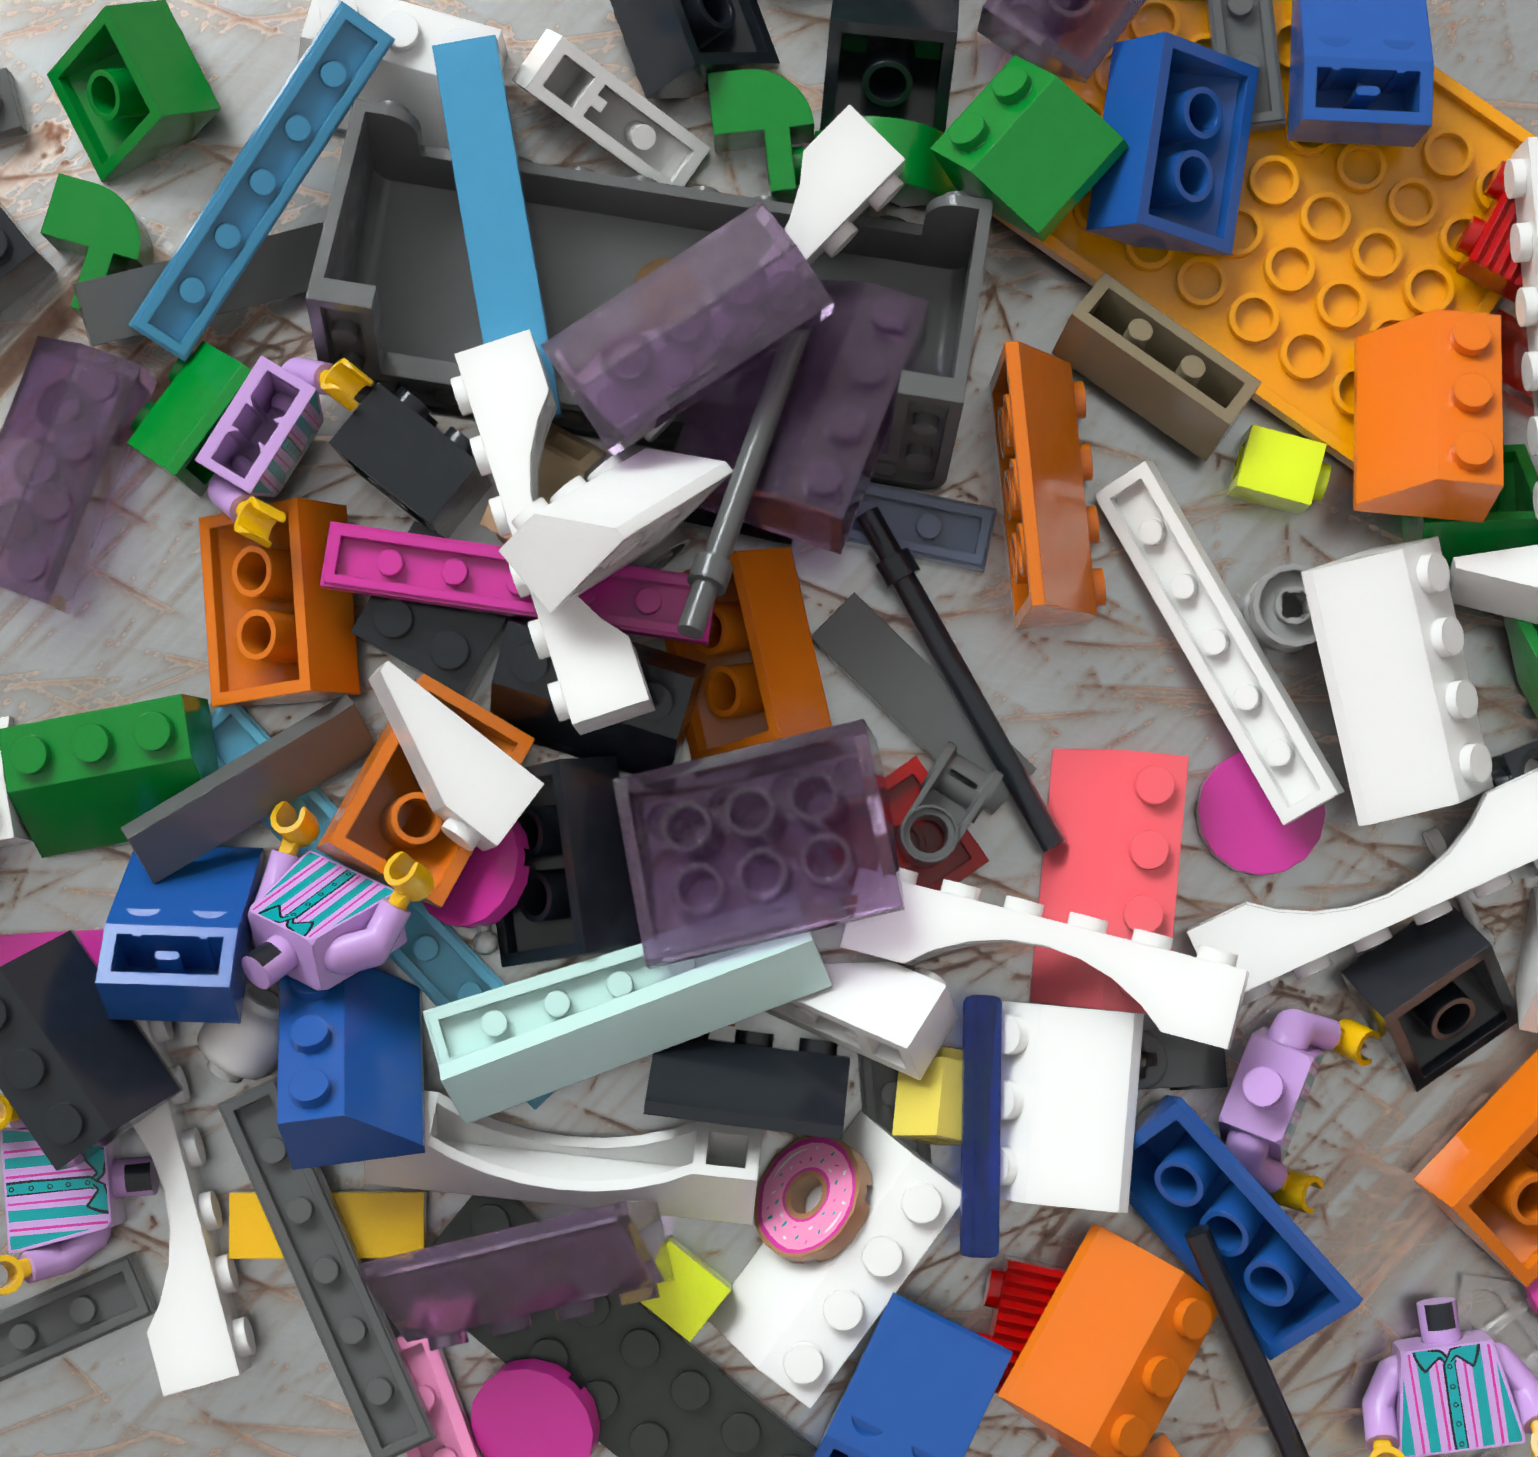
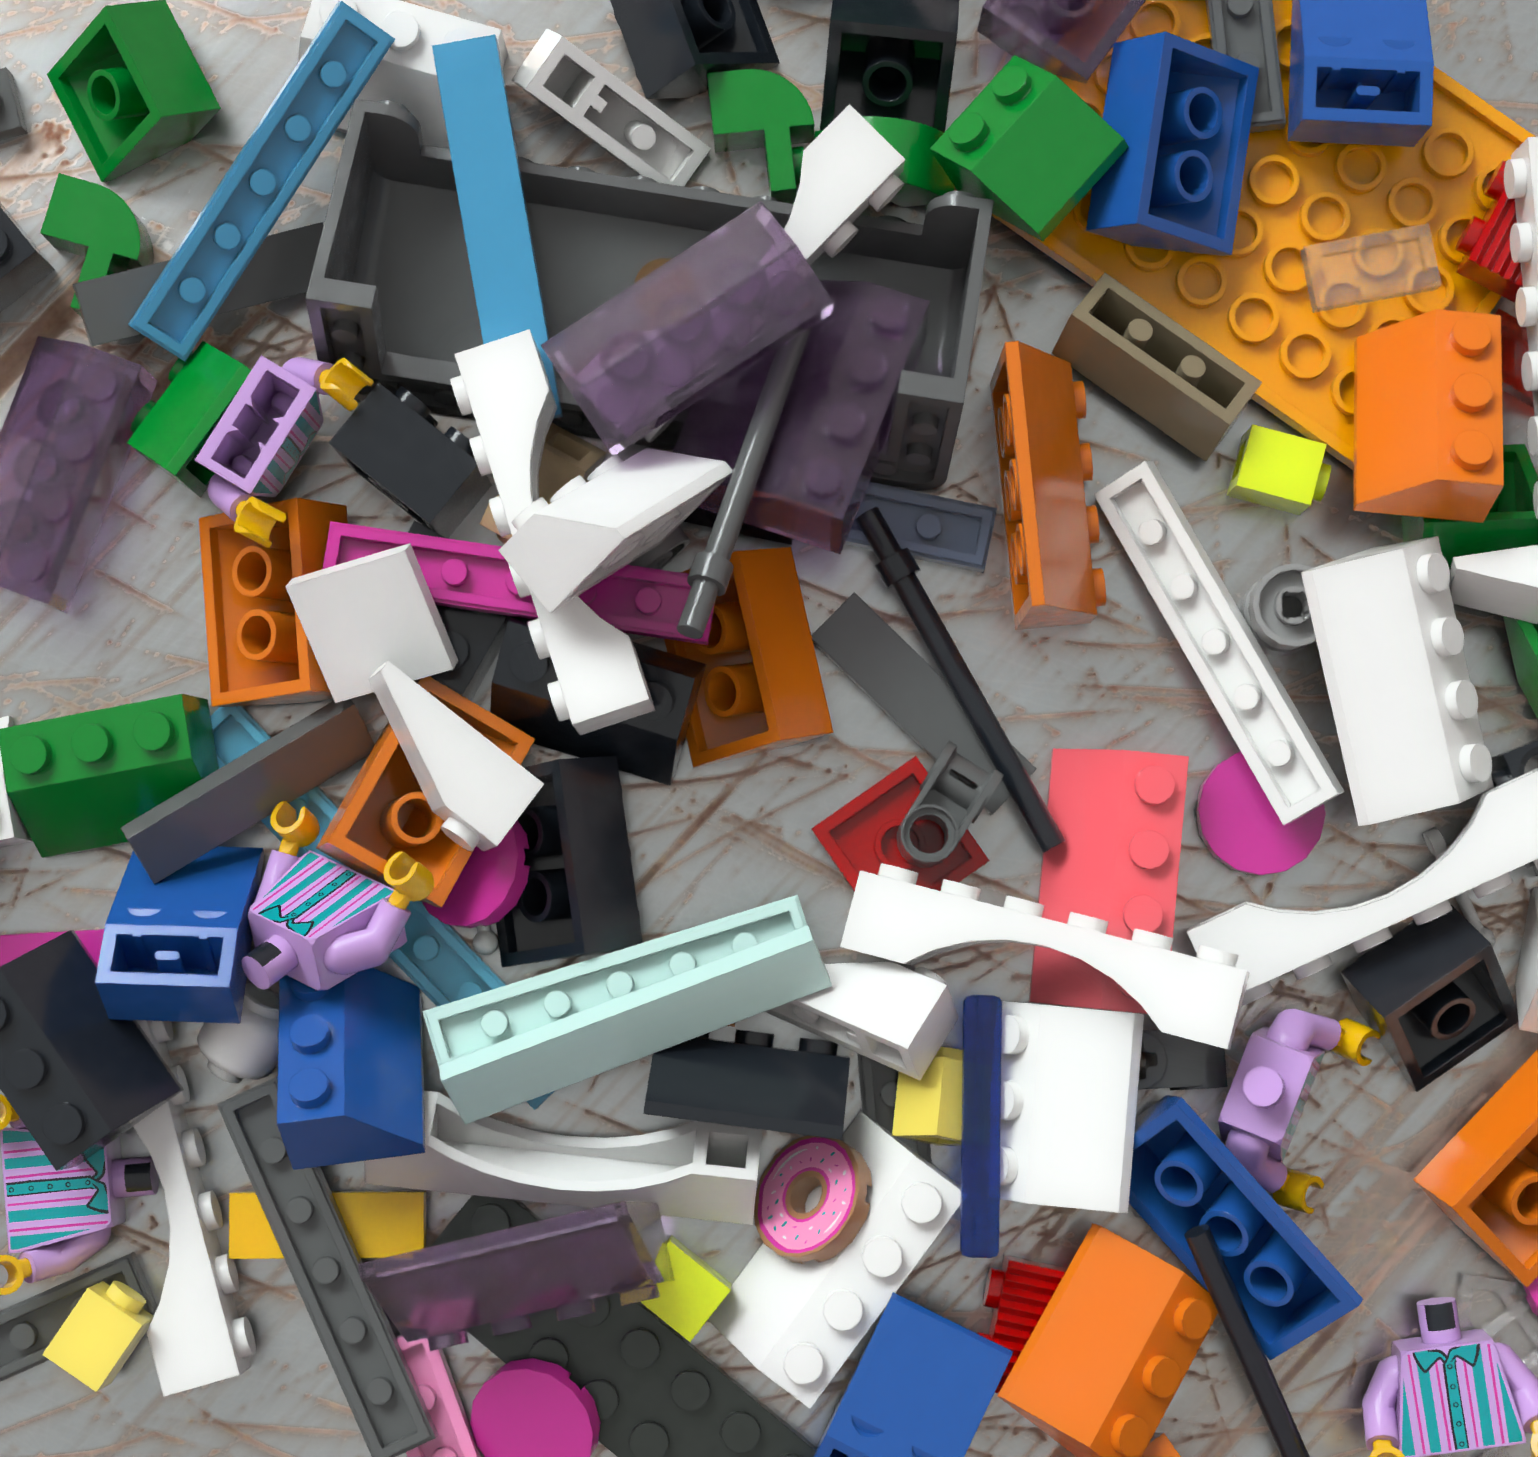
clear purple slope [613,719,905,969] -> none
none -> light yellow brick [42,1281,154,1392]
none -> white tile [285,543,458,703]
none -> clear tile [1300,223,1442,313]

